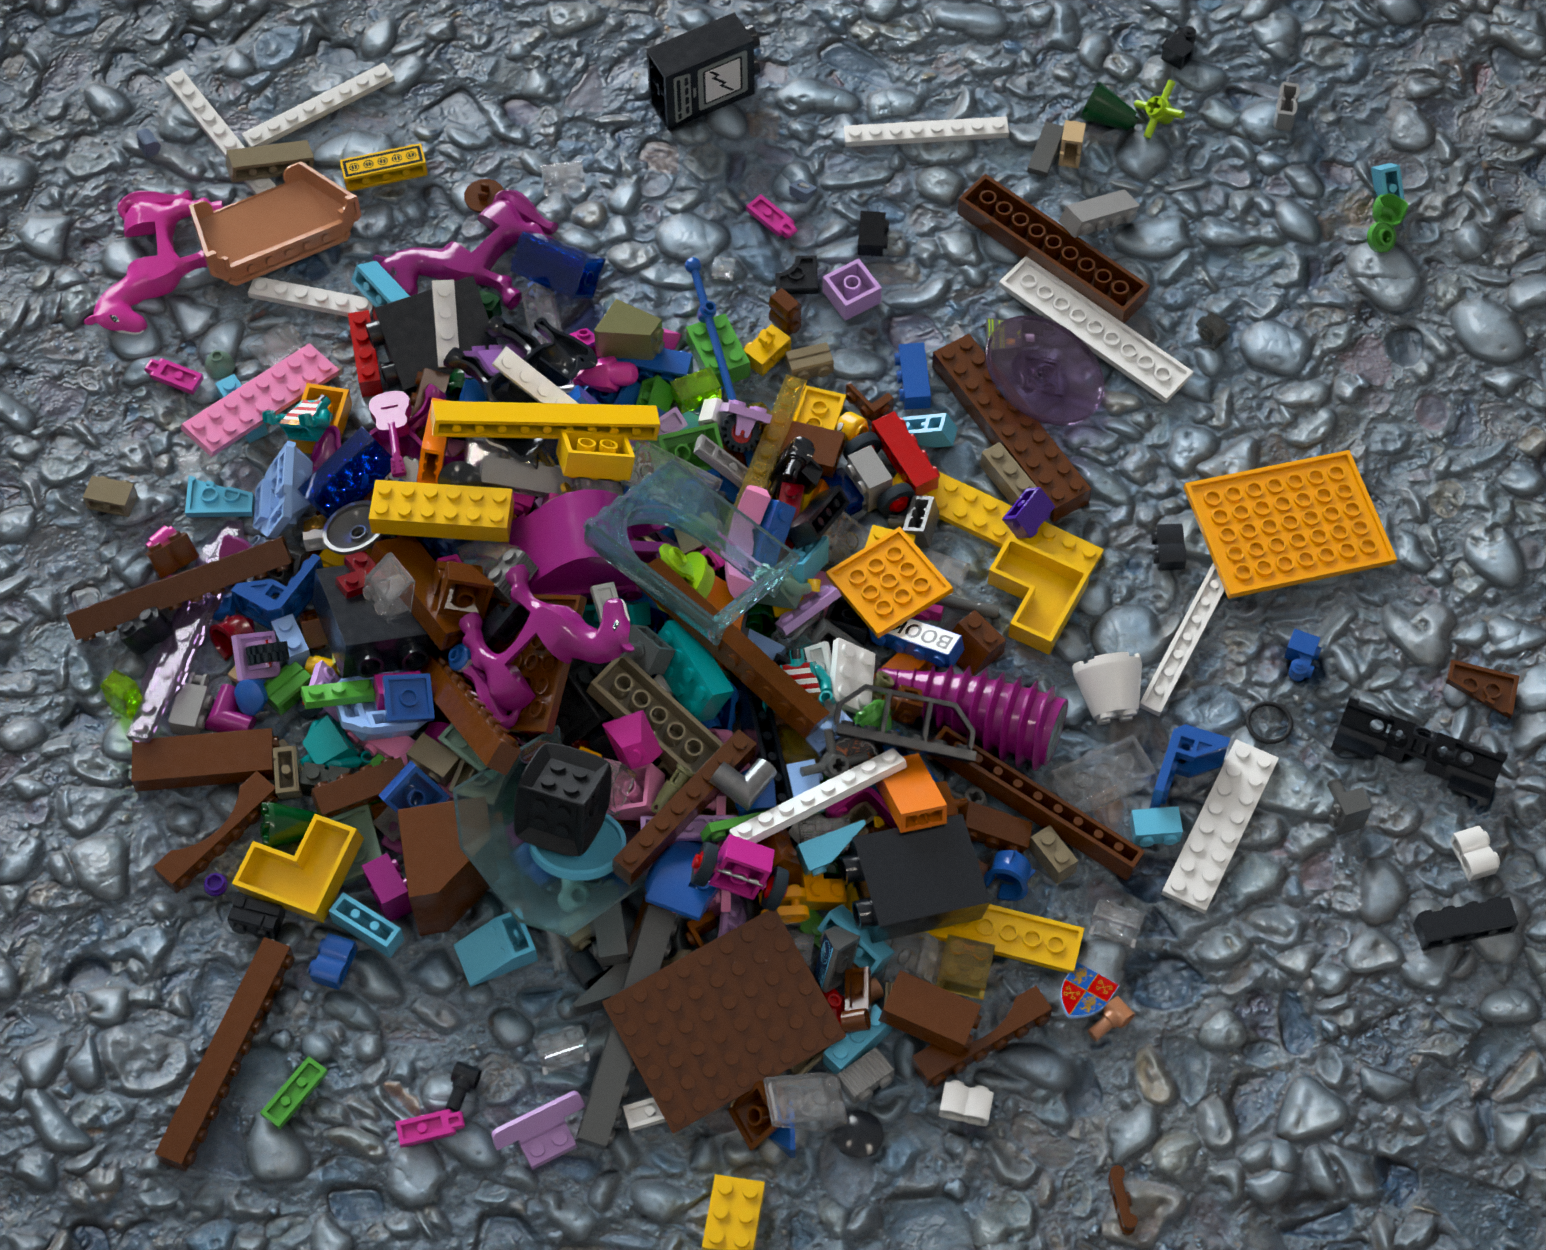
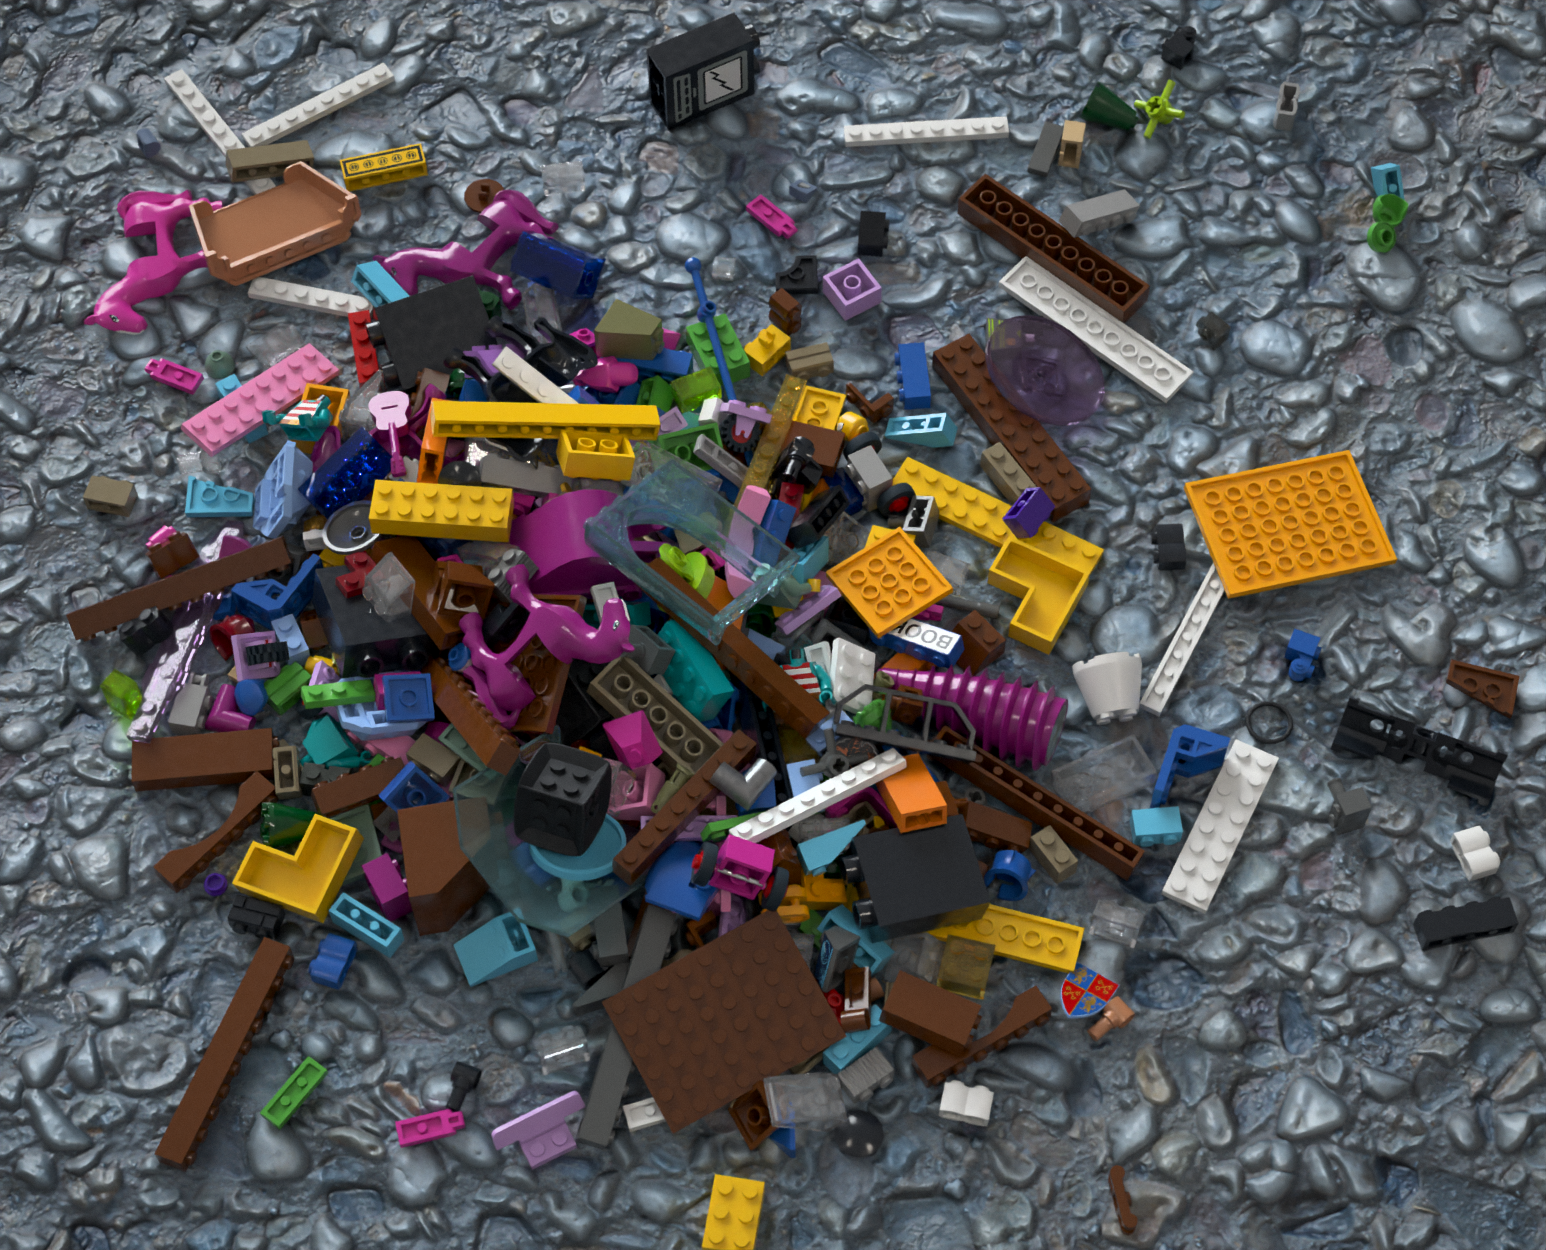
white plate [432,280,459,368] -> none
red brick [871,411,940,496] -> none
none -> clear slope [339,370,388,445]

